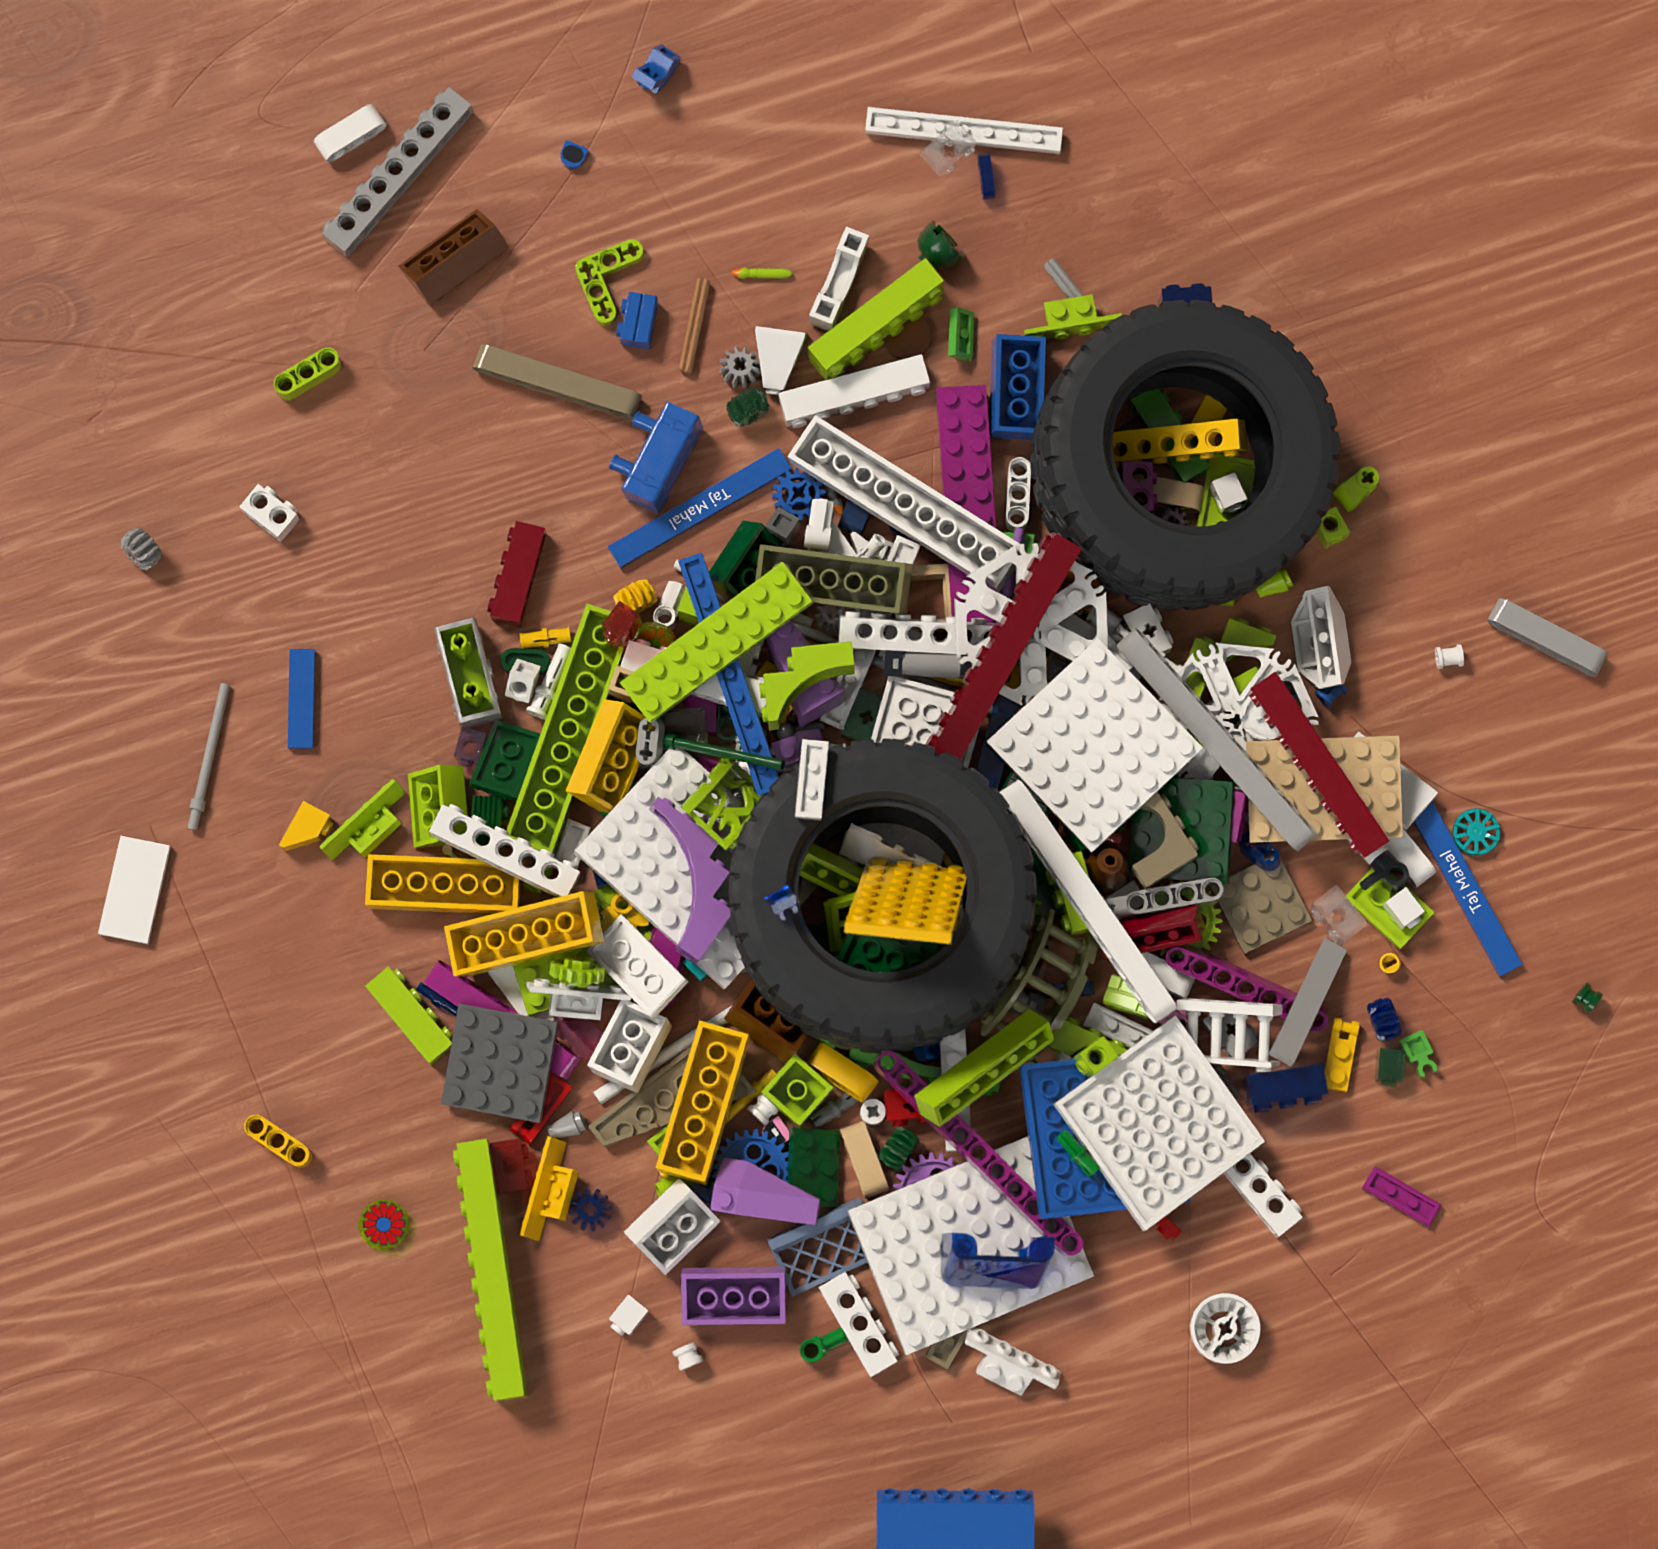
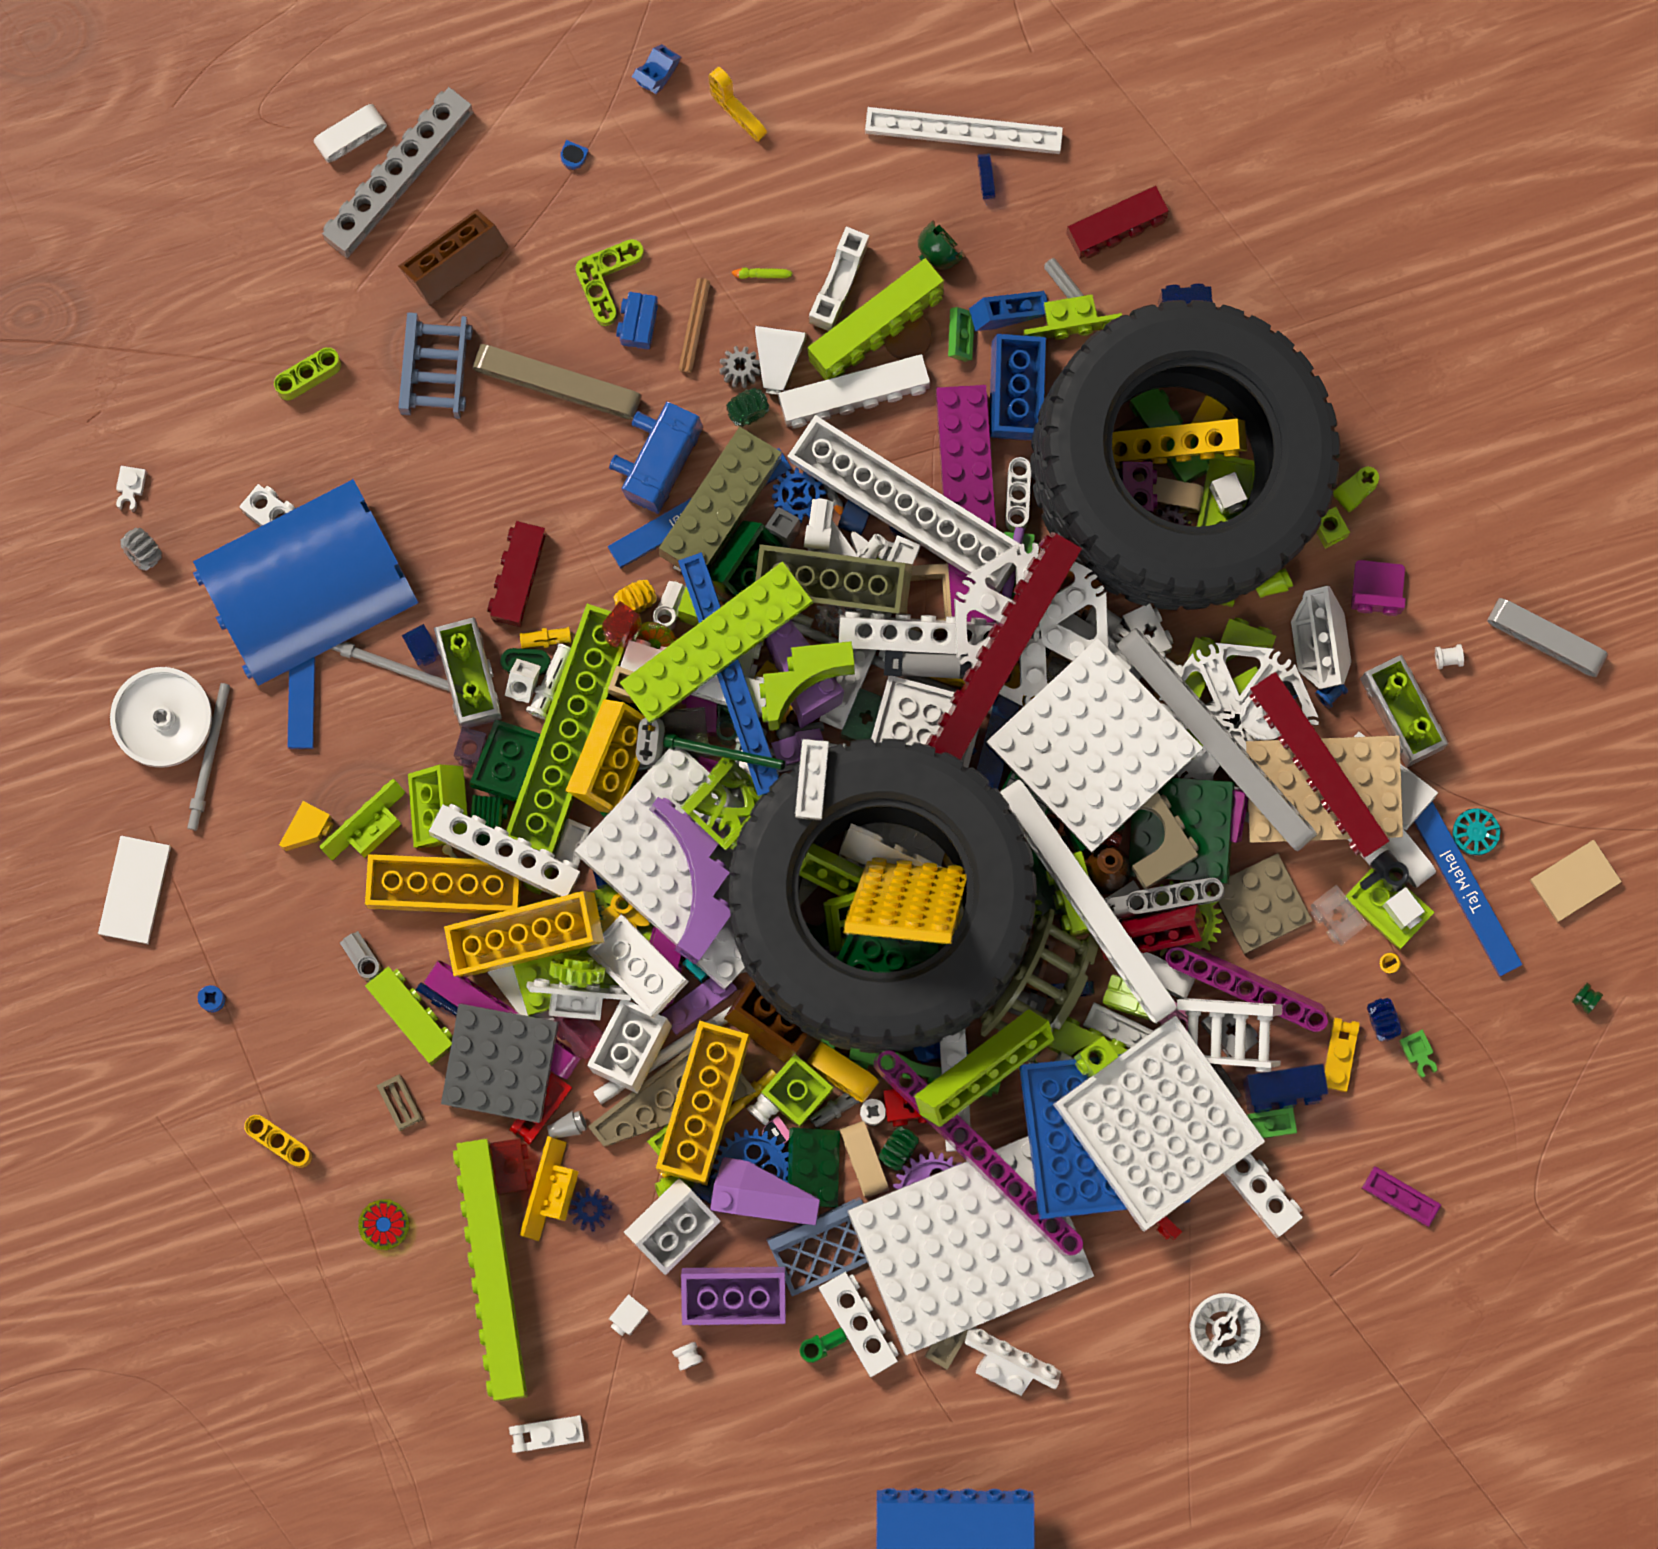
clear blue tile [765,885,798,920] -> none
clear brick [919,120,976,177] -> none
clear blue windscreen [940,1233,1055,1289] -> none
green axle [1057,1130,1100,1177] -> none
clear blue beam [1239,832,1281,871] -> none
light grey tile [1269,938,1347,1067] -> none
clear green brick [1374,1048,1406,1087] -> none
none -> white dish [110,667,212,768]
none -> white plate [116,466,147,512]
none -> blue panel [193,479,418,686]
none -> blue wheel [197,985,226,1013]
none -> light grey bar [331,641,464,694]
none -> light grey piece [340,931,383,982]
none -> dark tan tile [377,1074,423,1131]
none -> sand blue fence [399,312,472,419]
none -> clear blue brick [402,624,440,666]
none -> white plate [509,1416,584,1453]
none -> olive brick [659,427,782,570]
none -> medium lavender plate [661,978,737,1036]
none -> yellow beam [708,67,767,141]
none -> blue slope [969,291,1048,331]
none -> dark red brick [1066,185,1169,259]
none -> bright green plate [1246,1107,1297,1138]
none -> magenta bracket [1351,560,1405,616]
none -> piece [1360,655,1449,768]
none -> tan tile [1529,840,1621,922]

